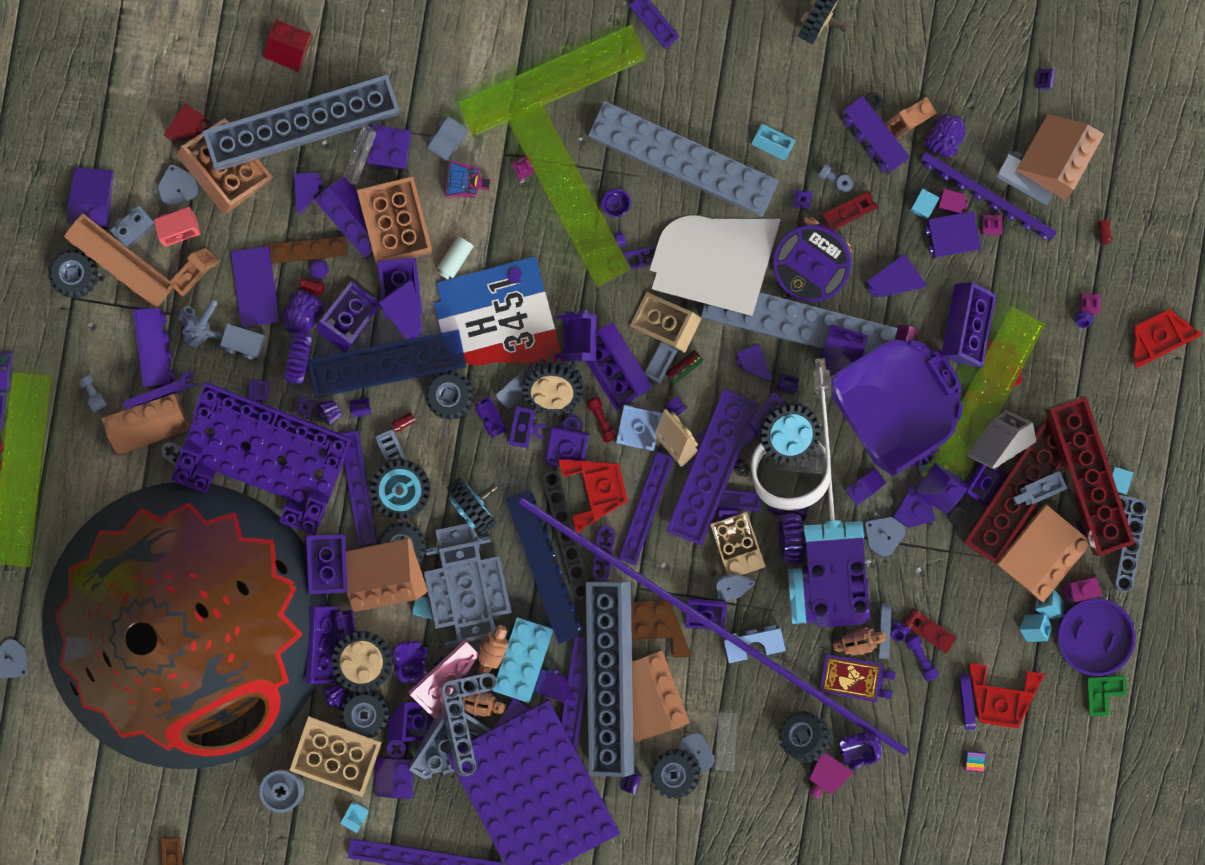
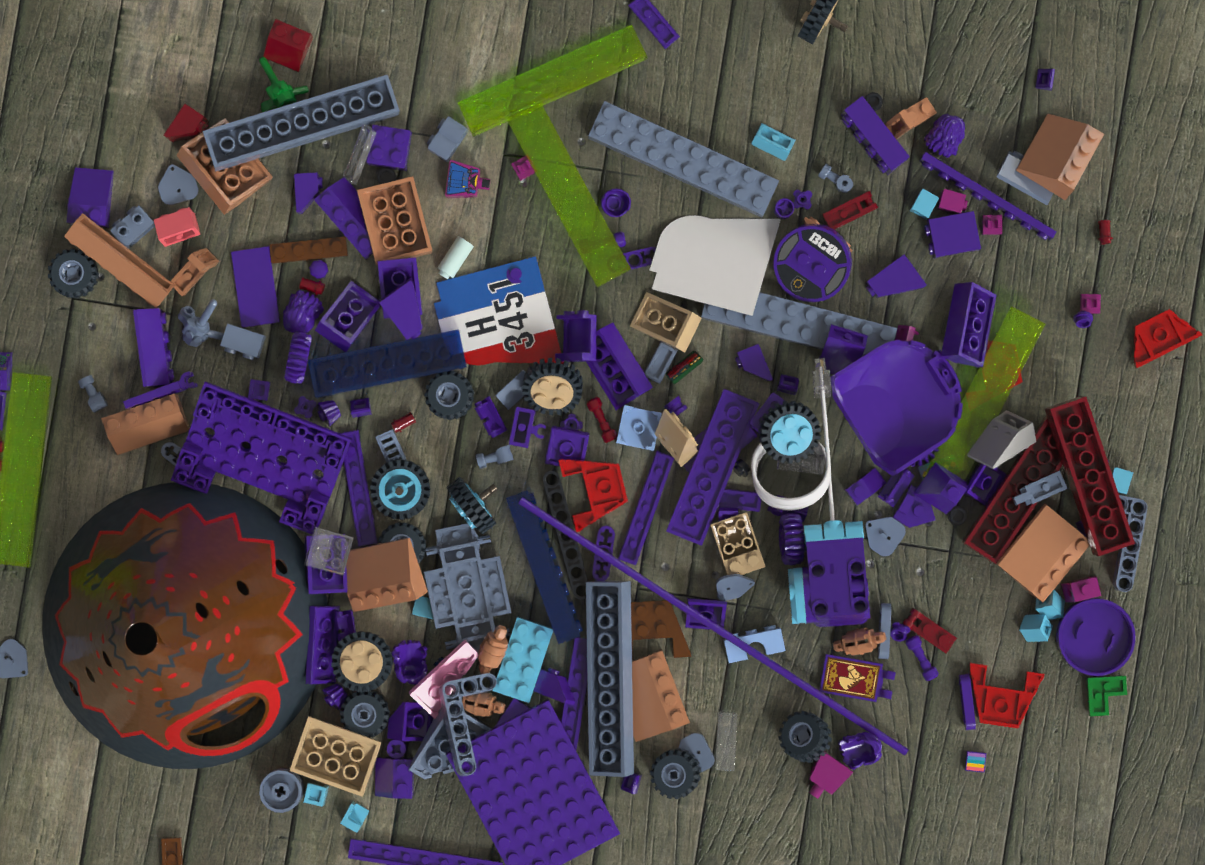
none -> green piece [259,57,309,113]
none -> clear slope [304,528,353,575]
none -> medium azure panel [304,783,329,807]
none -> sand blue leg [476,445,514,469]
none -> dark purple wheel [774,198,794,219]
none -> dark purple hinge [878,469,914,507]

